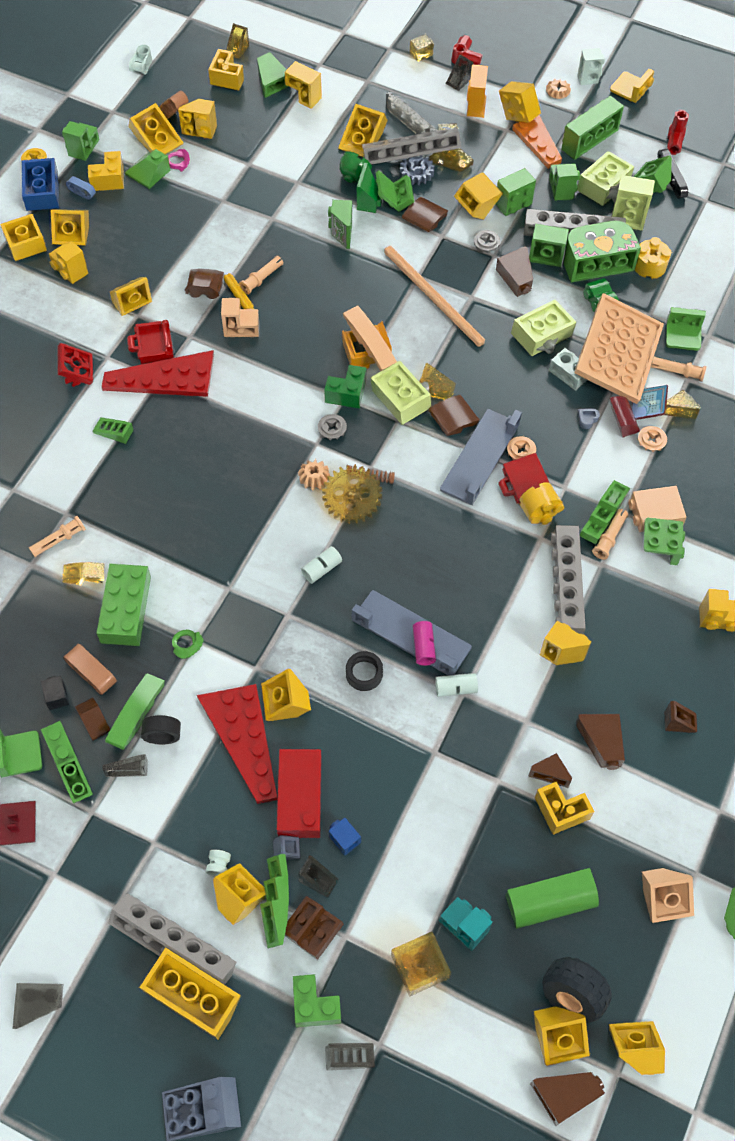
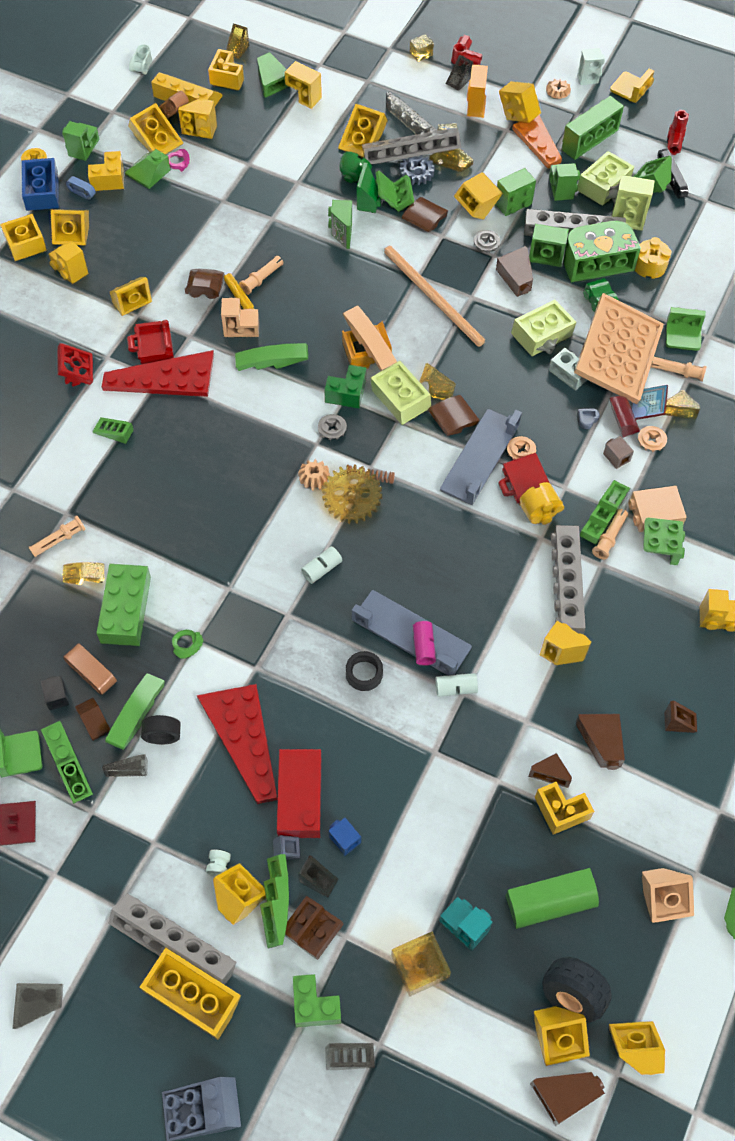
yellow slope [261,669,311,721] -> none
none -> yellow slope [151,72,223,106]
none -> bright green slope [235,343,308,371]
none -> brick [603,436,634,469]

